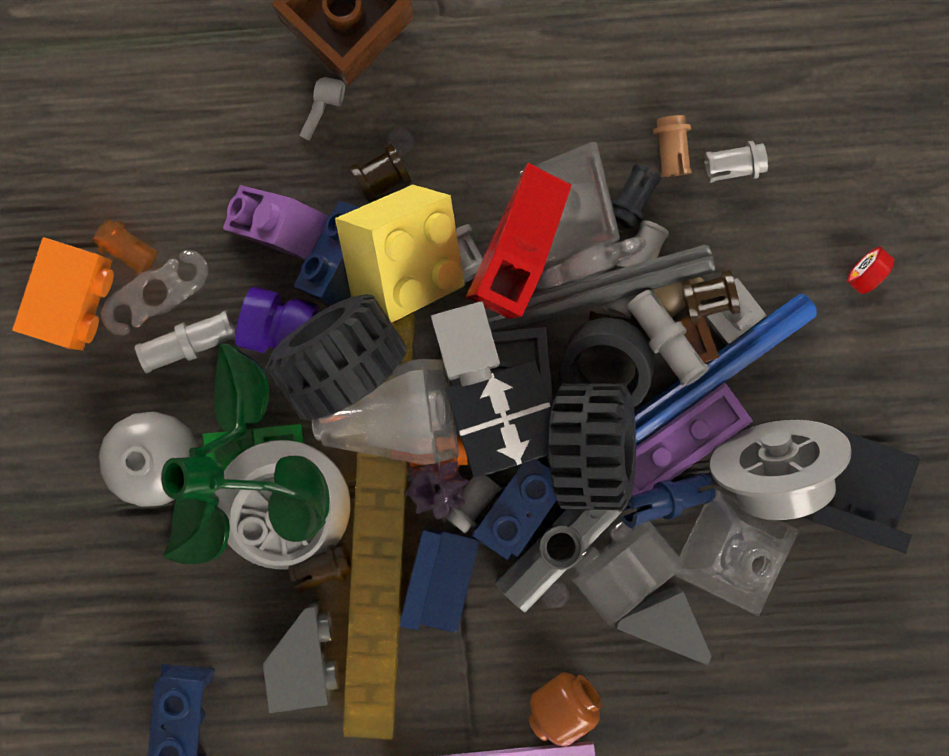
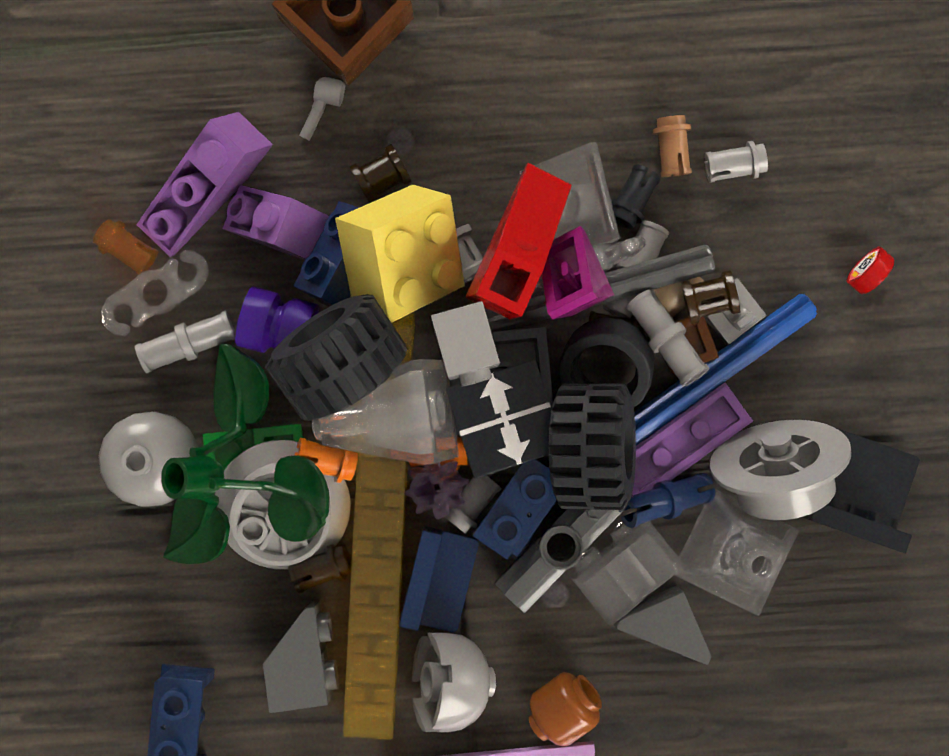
orange brick [12,237,114,351] -> none
none -> medium lavender slope [136,112,273,257]
none -> orange pin [294,437,358,483]
none -> light grey cylinder [412,633,496,732]
none -> magenta slope [542,226,614,319]

